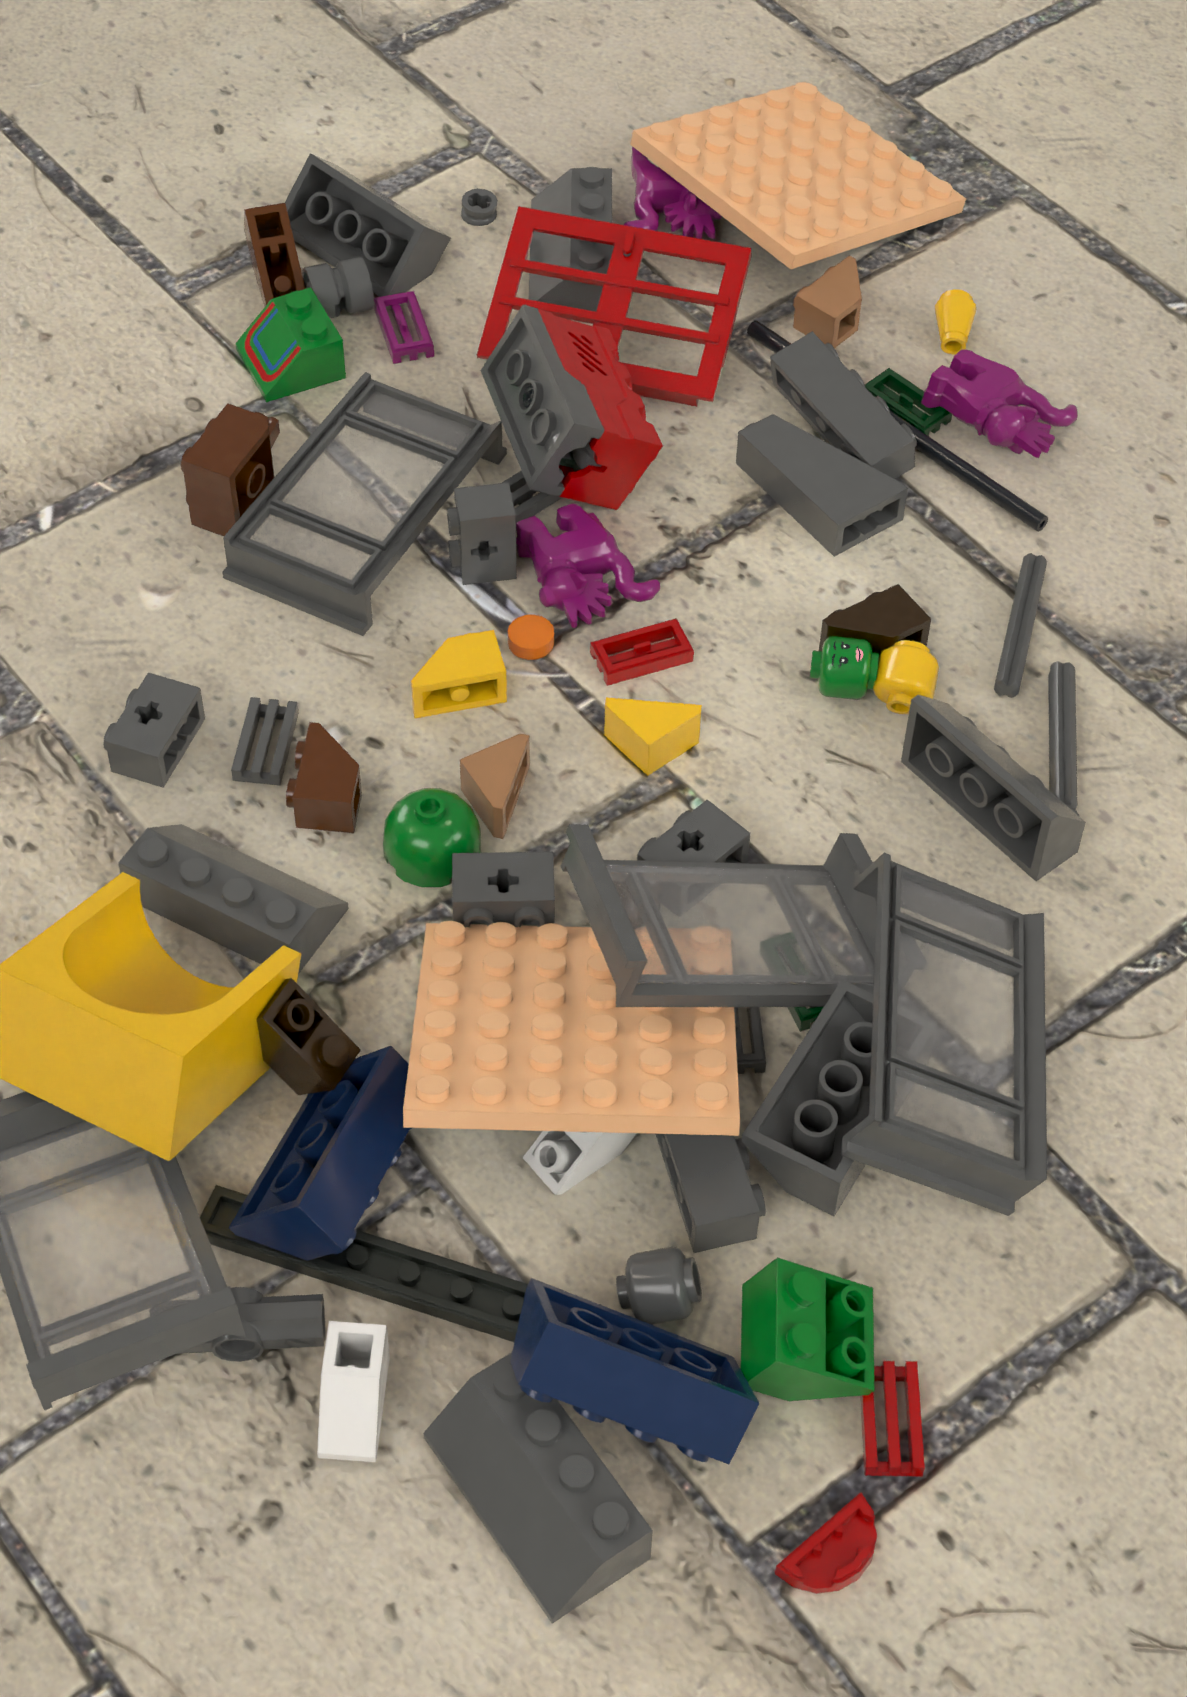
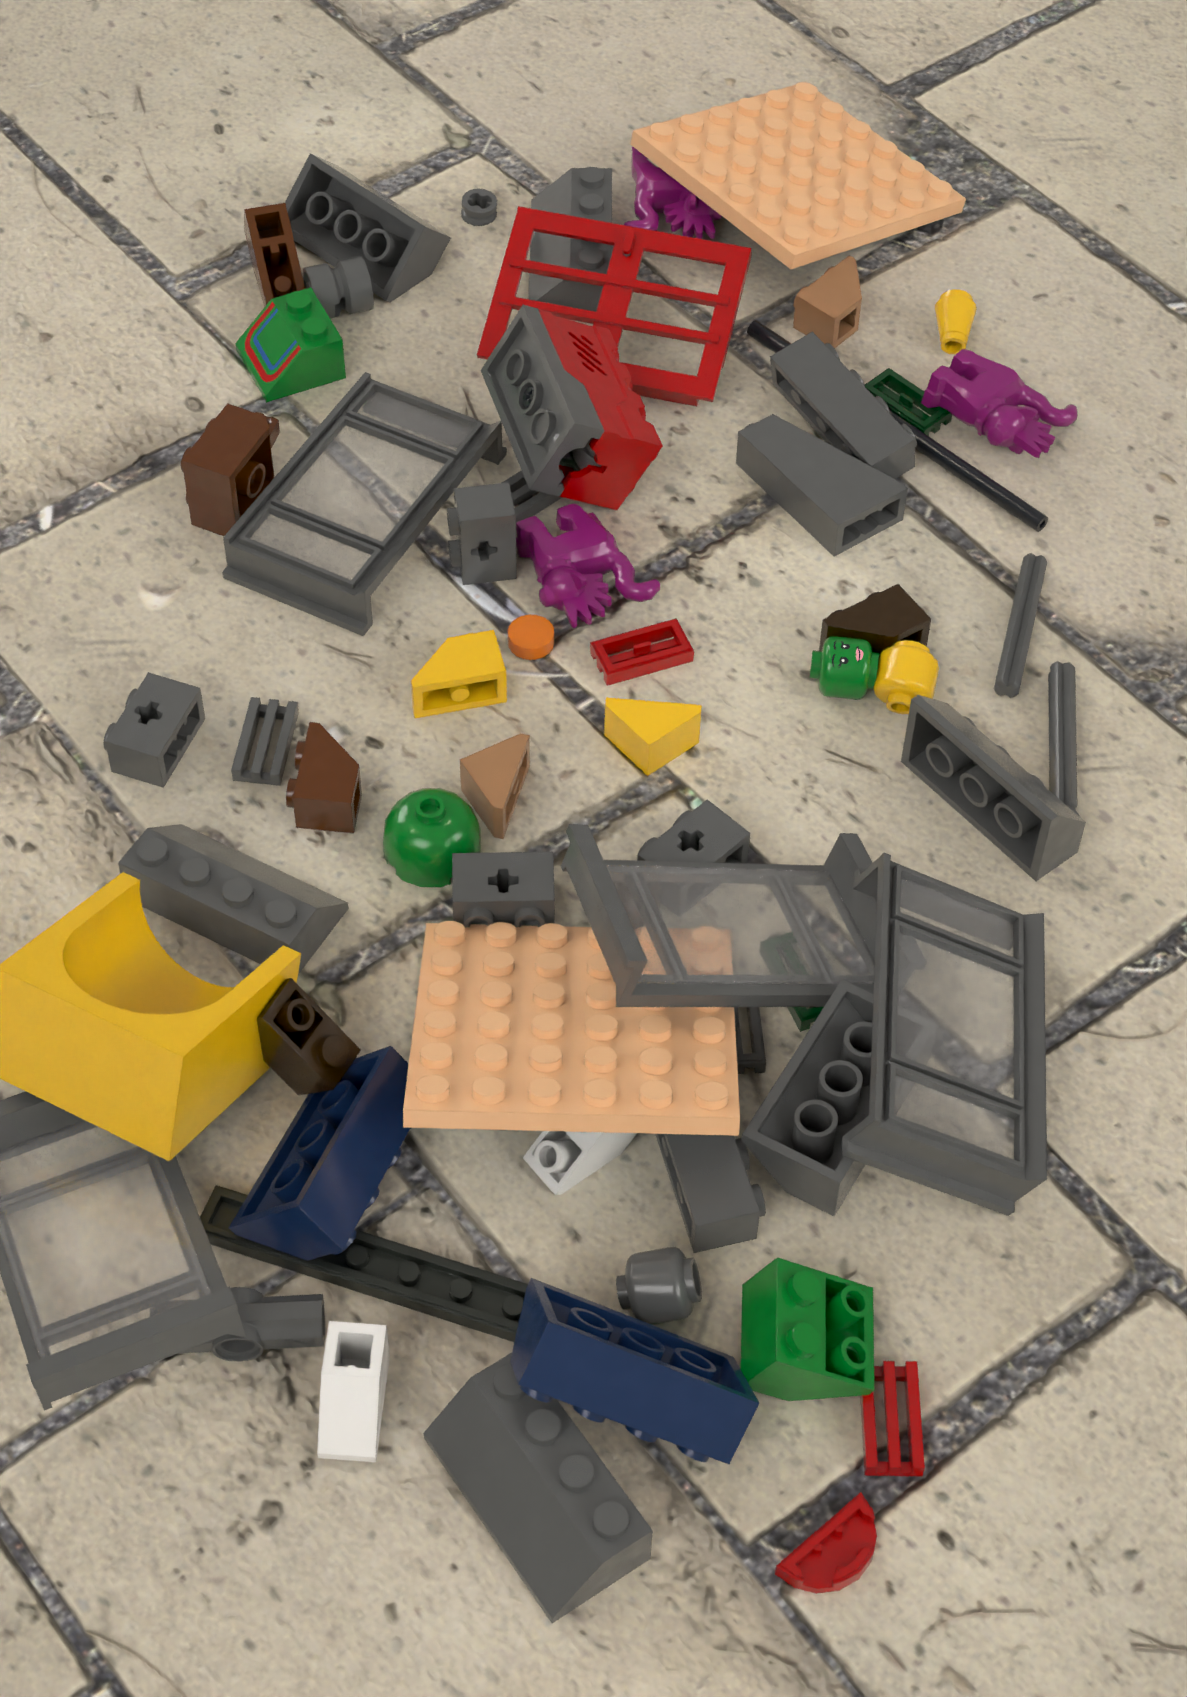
magenta tile [374,291,434,364] -> none

